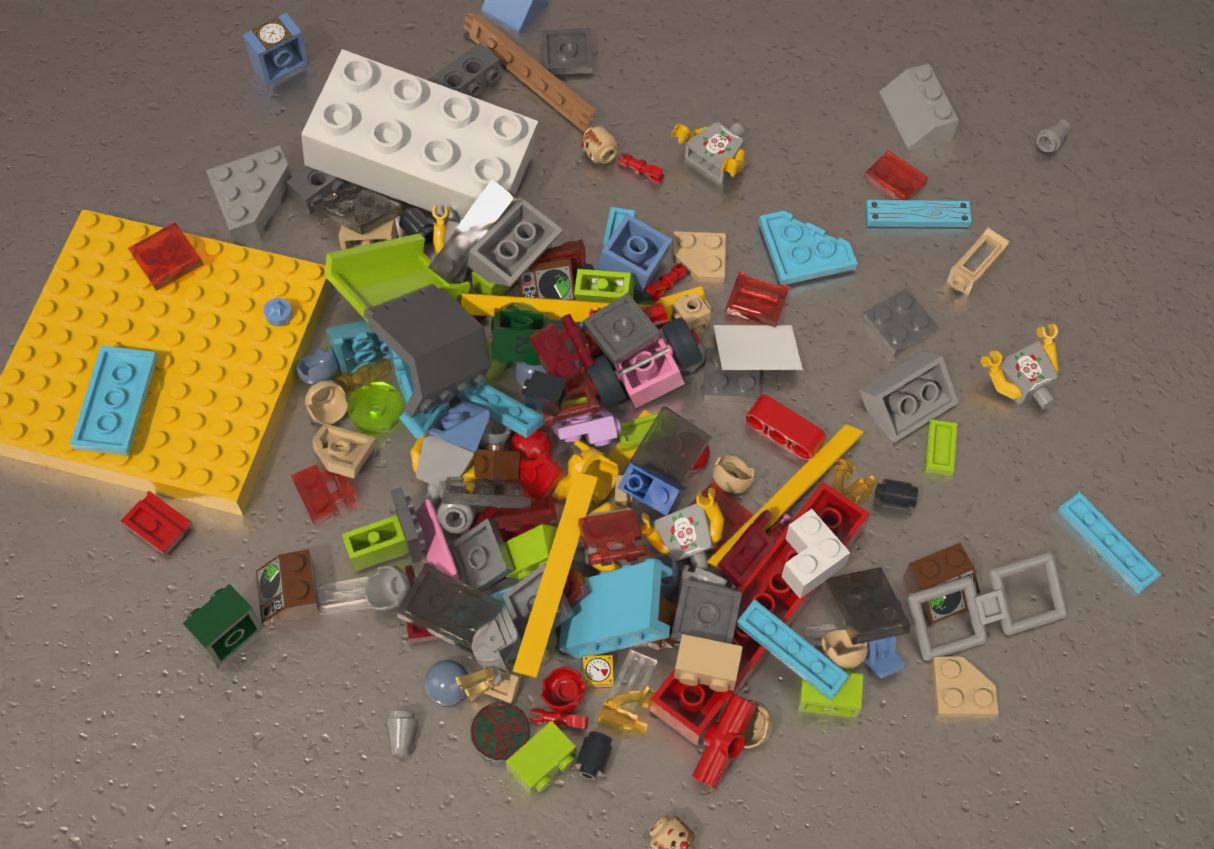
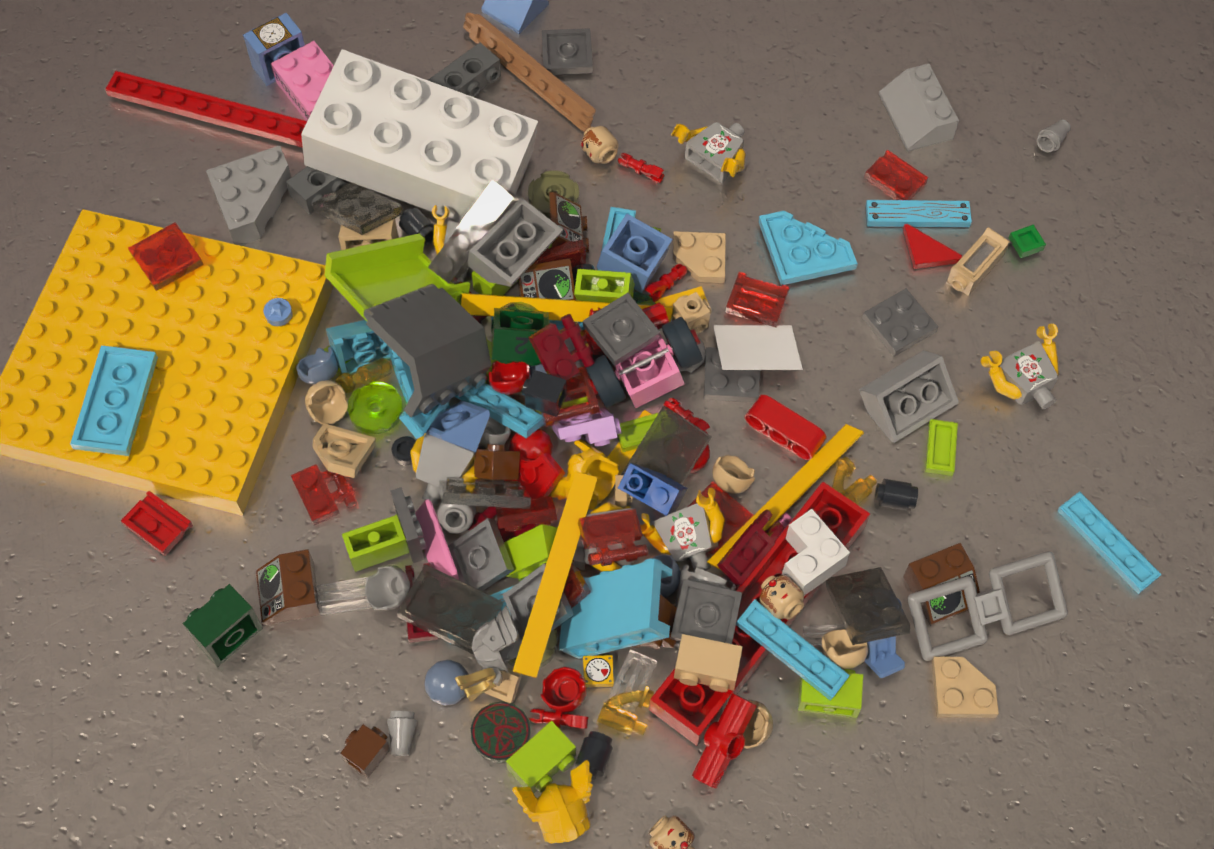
none -> red plate [105,71,307,148]
none -> bright pink brick [271,41,334,121]
none -> reddish brown brick [340,724,390,779]
none -> black tile [391,436,416,465]
none -> red hair [488,360,530,395]
none -> yellow helmet [512,760,593,844]
none -> olive plate [528,171,579,219]
none -> slope [549,192,589,265]
none -> red piece [664,398,710,438]
none -> tan head [760,575,804,620]
none -> red tile [903,224,962,269]
none -> green plate [1008,224,1046,258]

